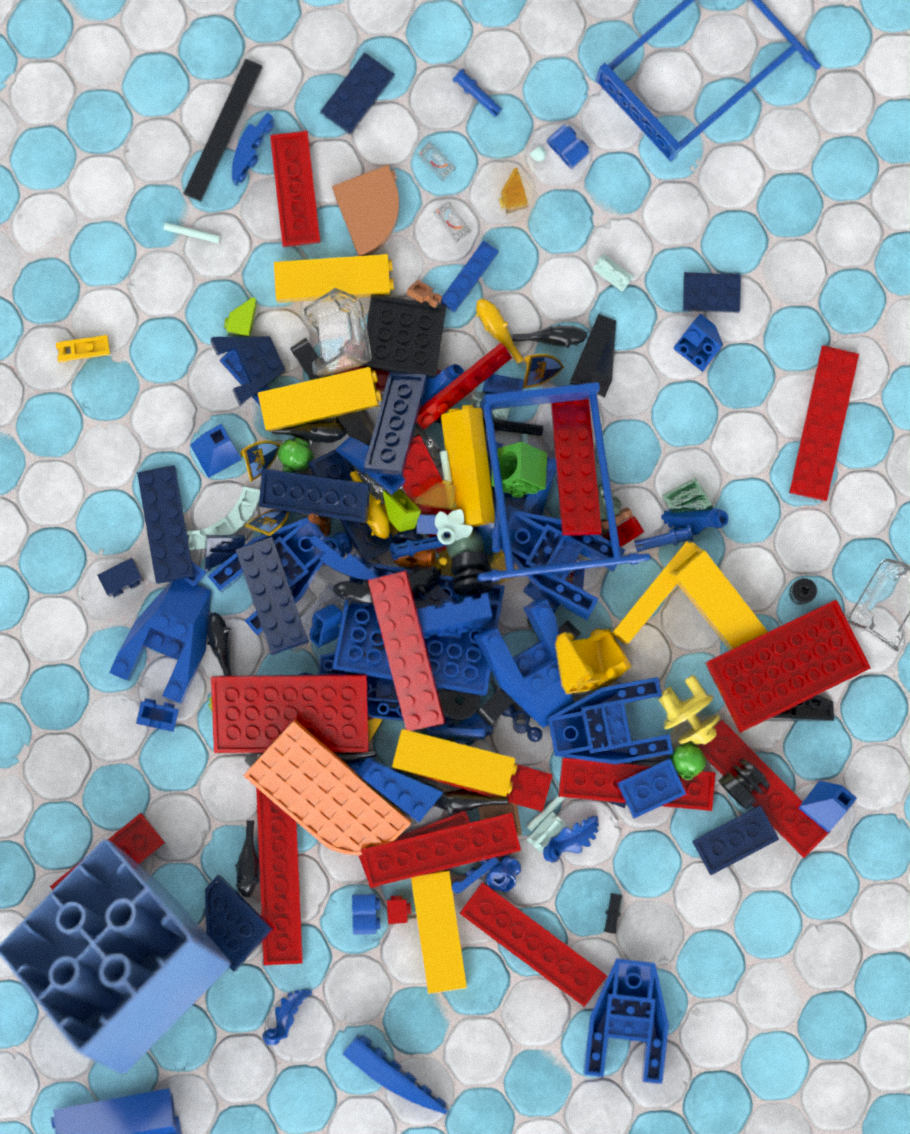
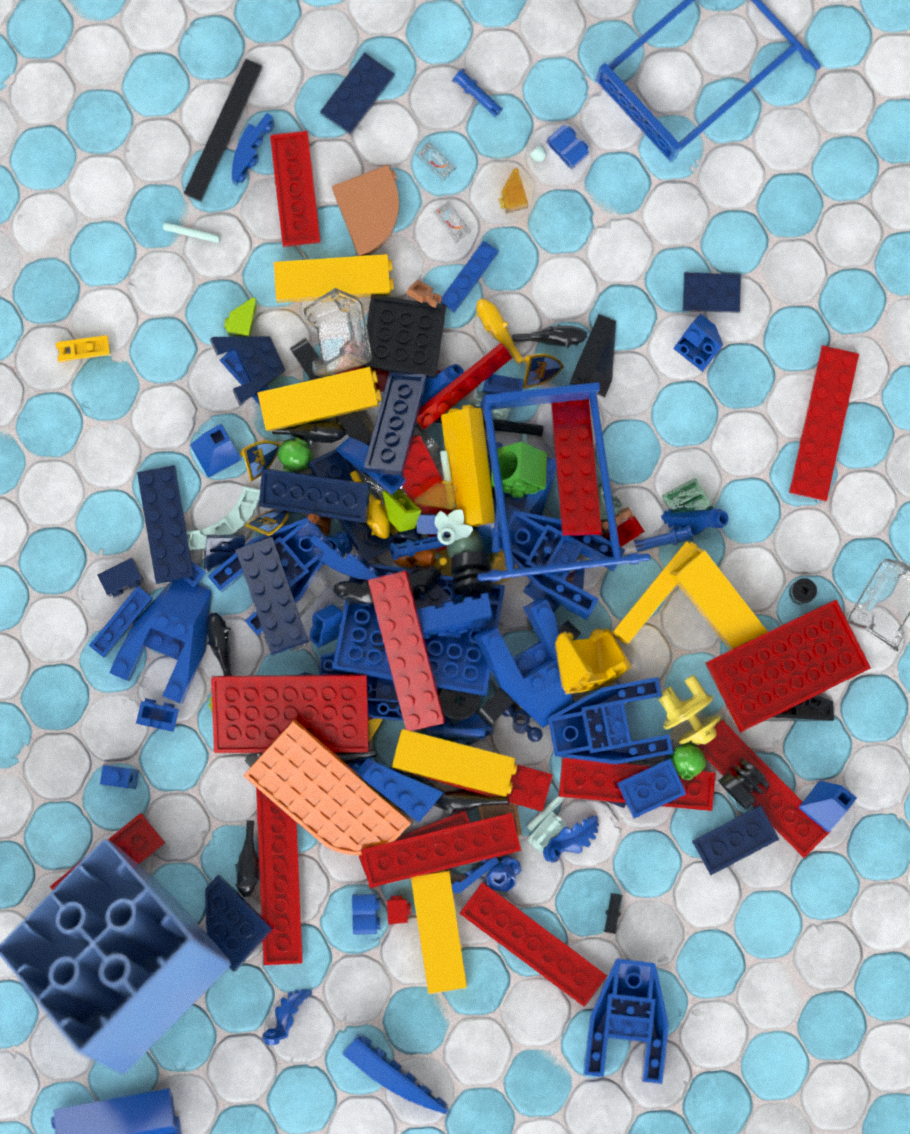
light aqua hinge [593,254,634,292] -> none
none -> blue plate [89,586,153,658]
none -> blue torso [100,765,139,789]

